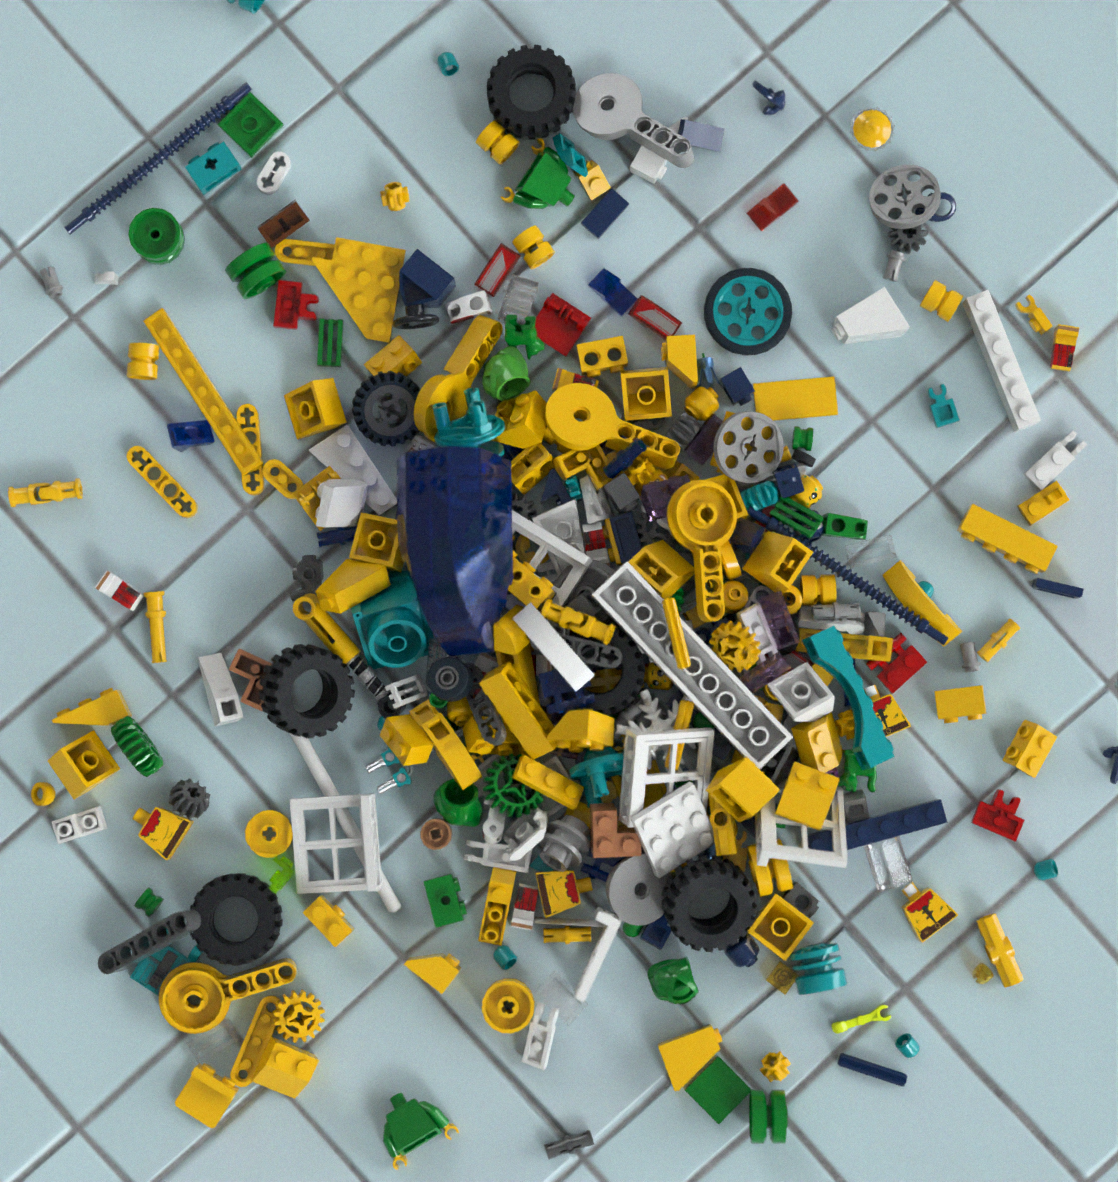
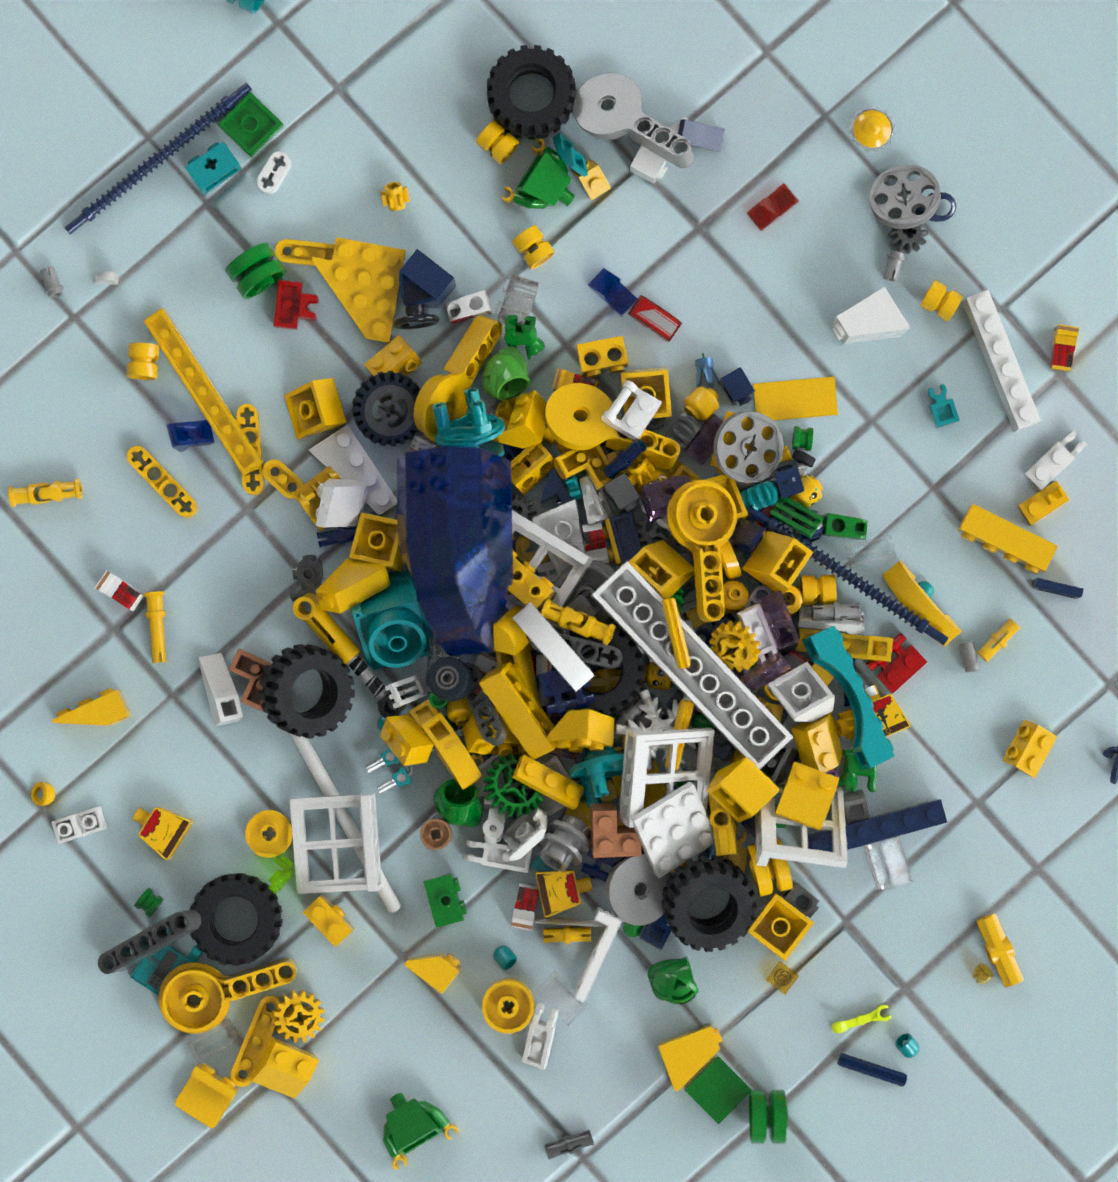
yellow slope [47,730,120,800] -> none
green gear [111,716,163,777] -> none
green wheel [128,208,185,265] -> none
dark grey gear [169,778,210,820] -> none
reddish brown brick [257,200,310,248] -> none
green tile [317,318,344,367] -> none
teal piece [437,52,459,76] -> none
slope [474,243,521,297] -> none
yellow slope [478,867,517,946] -> none
red hinge [535,293,591,357] -> none
dark blue tile [581,188,629,239] -> none
yellow slope [661,335,698,389] -> none
wedge [704,268,792,355] -> none
dark blue head [724,933,759,967] -> none
dark blue piece [752,81,786,115] -> none
yellow gear [760,1051,791,1082] -> none
teal wheel [790,943,847,995] -> none
light grey slope [863,612,886,637] -> none
torso [901,882,958,943] -> none
yellow brick [934,685,987,724] -> none
red plate [970,789,1025,842] -> none
yellow plate [1015,295,1053,335] -> none
teal piece [1034,859,1058,881] -> none
none -> white plate [601,380,662,442]

